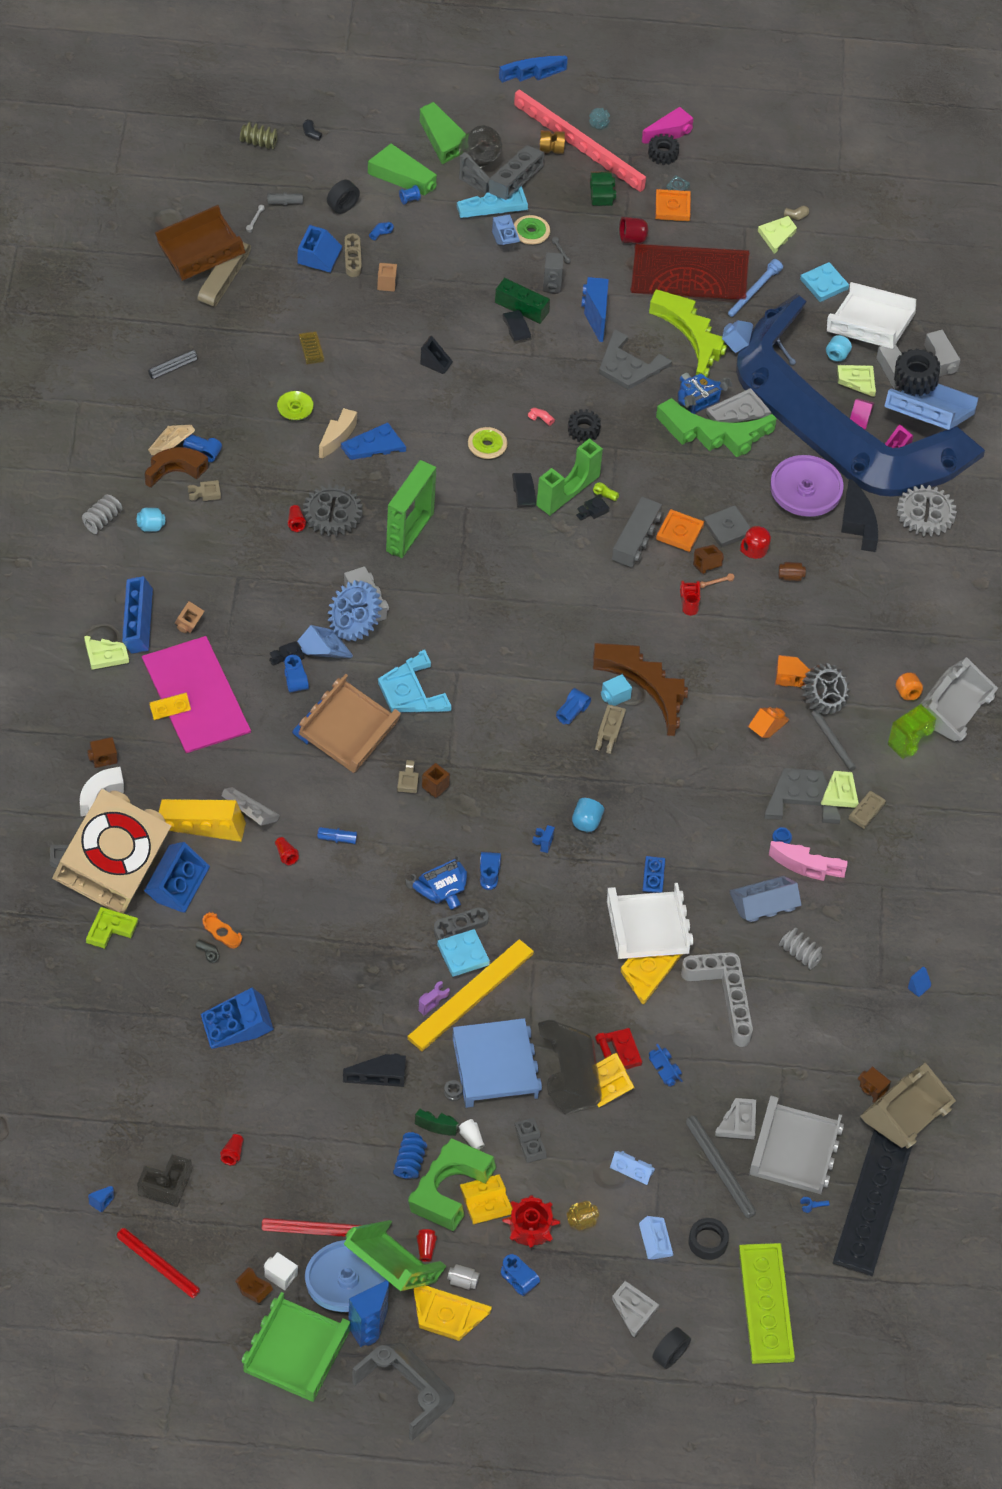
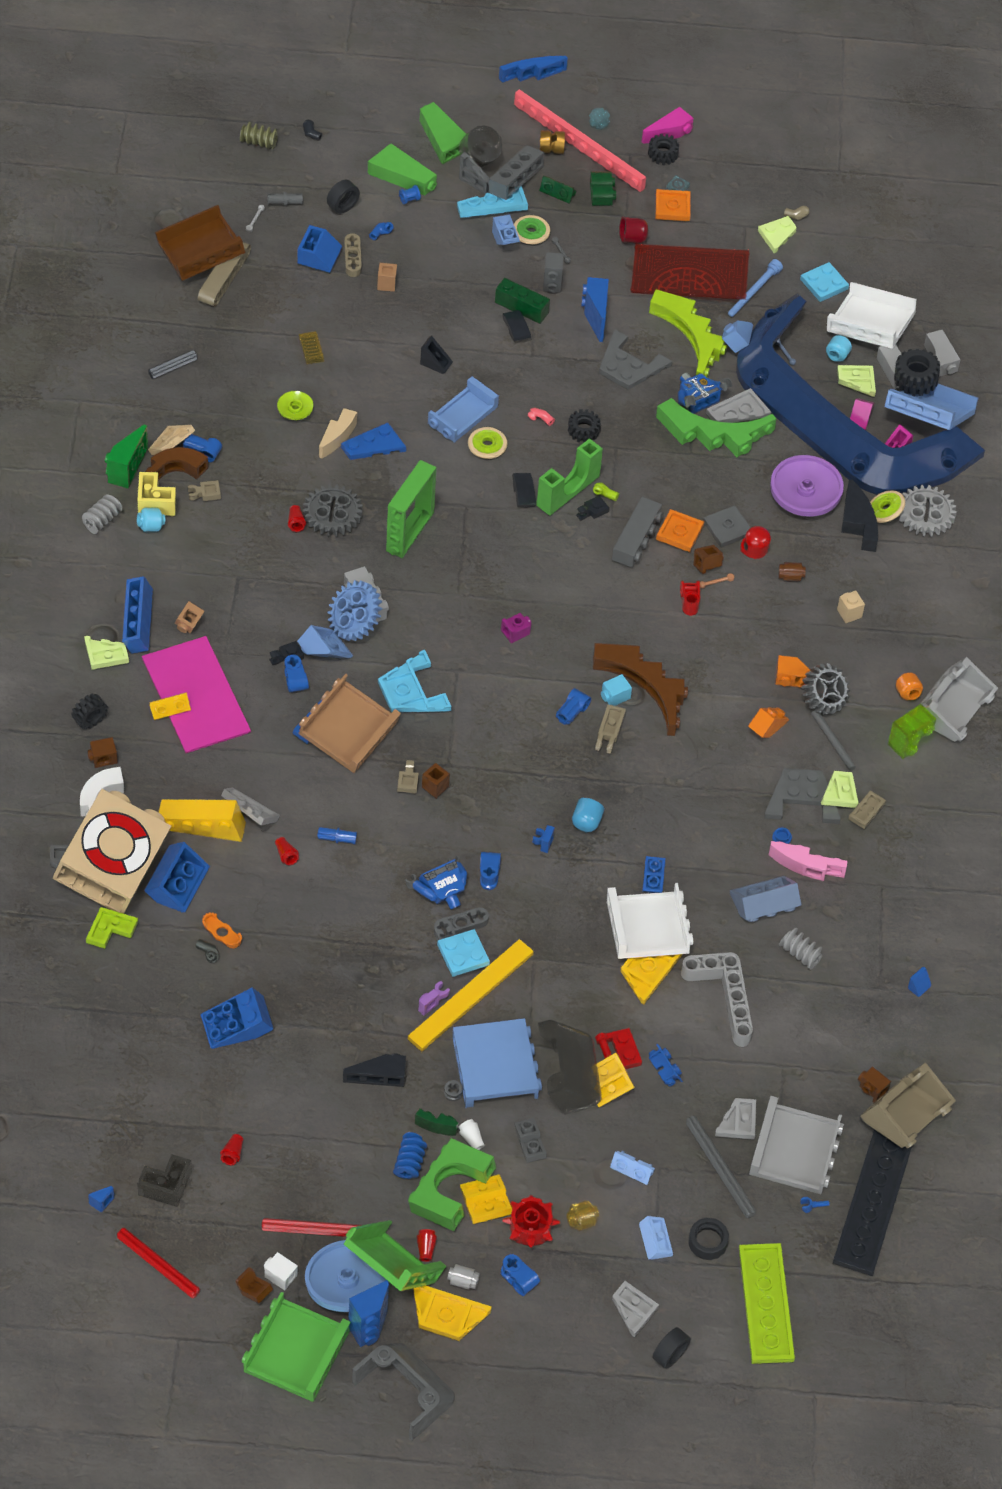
none -> black tyre [71,693,108,729]
none -> green slope [105,425,148,489]
none -> light yellow brick [138,472,176,516]
none -> medium blue panel [428,376,499,443]
none -> magenta brick [501,613,532,643]
none -> dark green hinge [539,175,576,204]
none -> tan brick [837,591,865,623]
none -> lime wheel [870,491,905,523]

